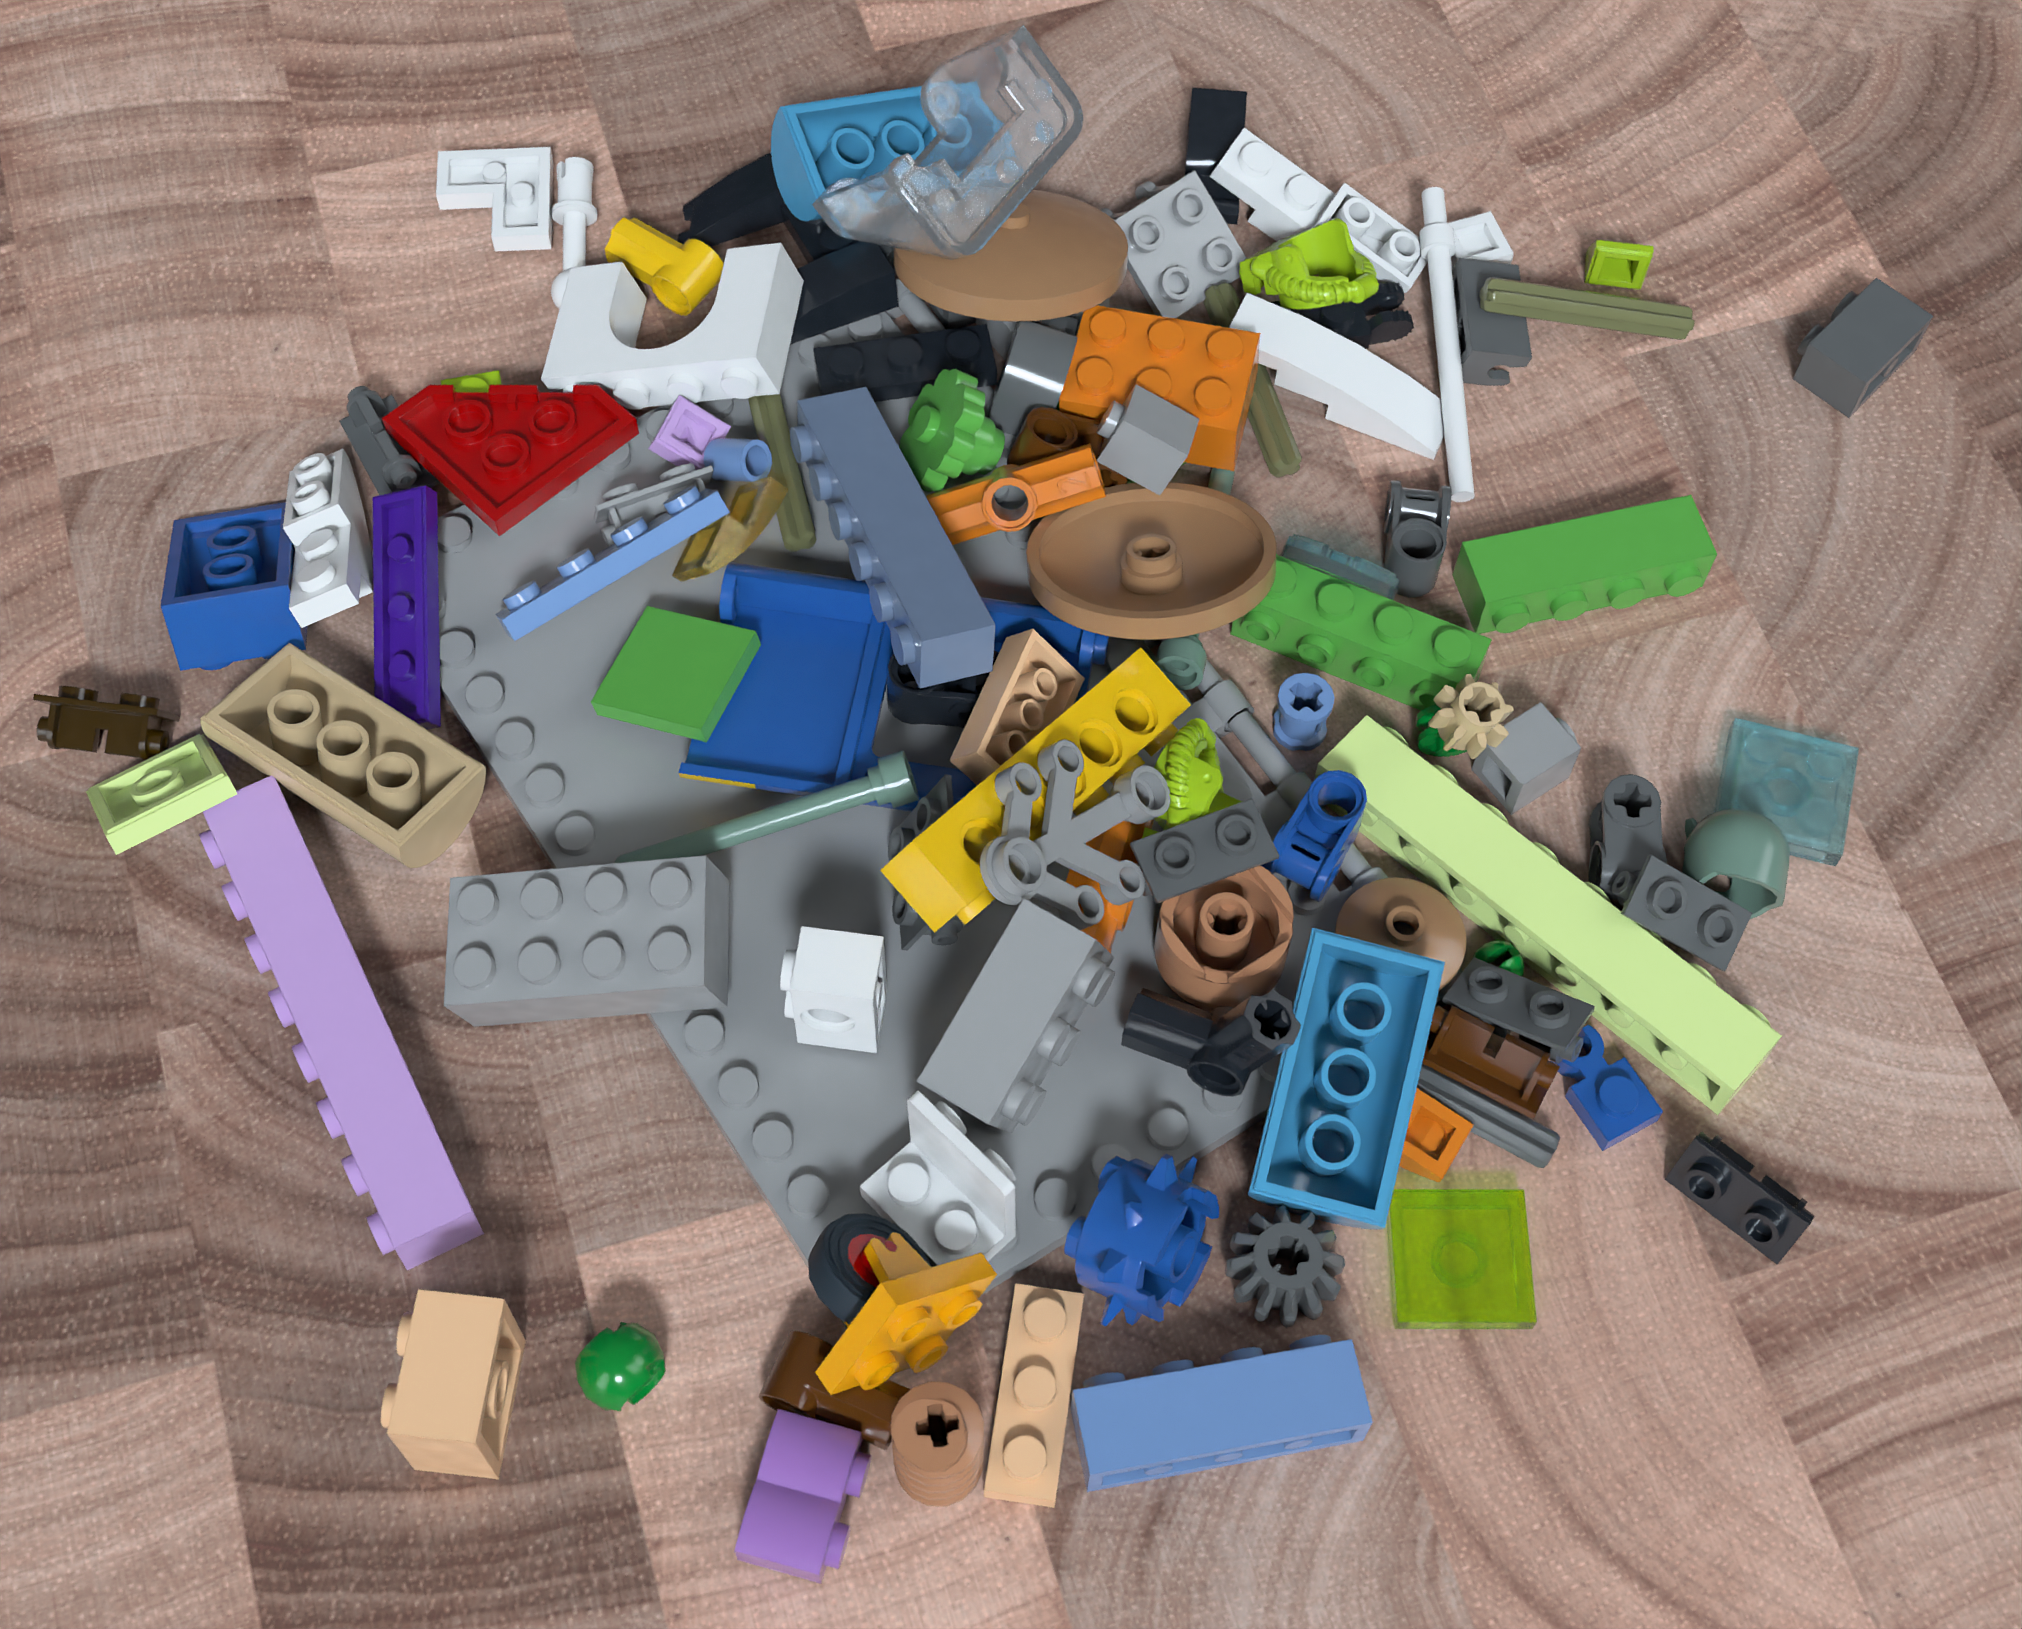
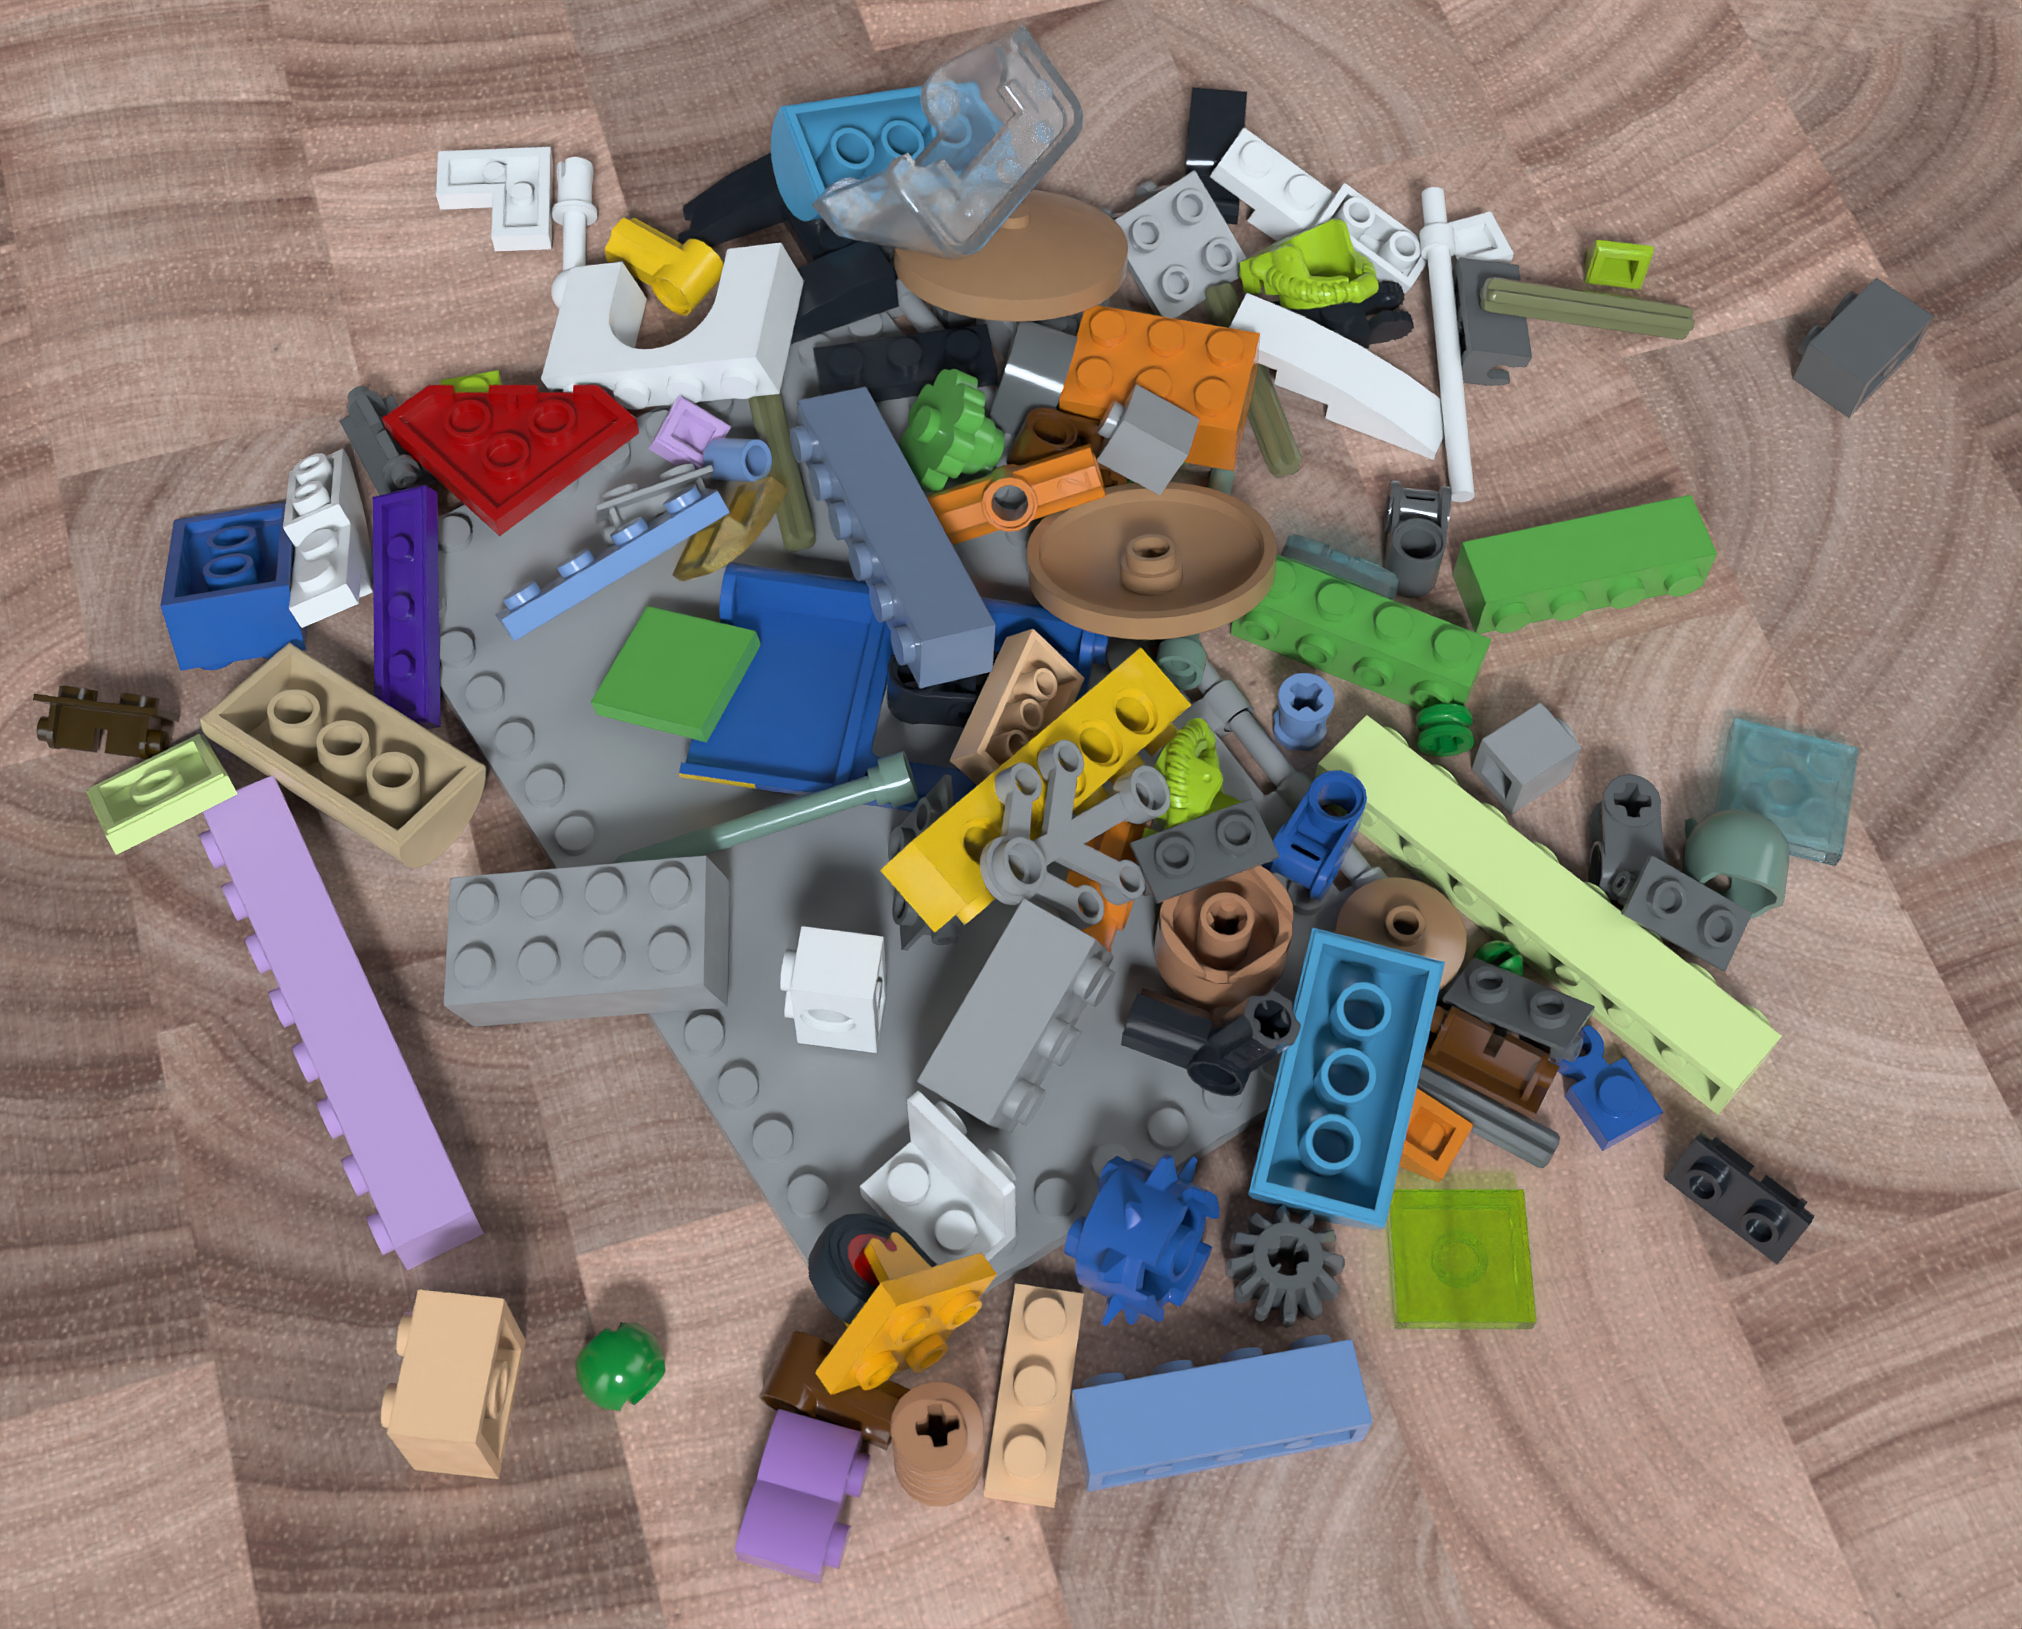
tan gear [1428,674,1514,759] -> none

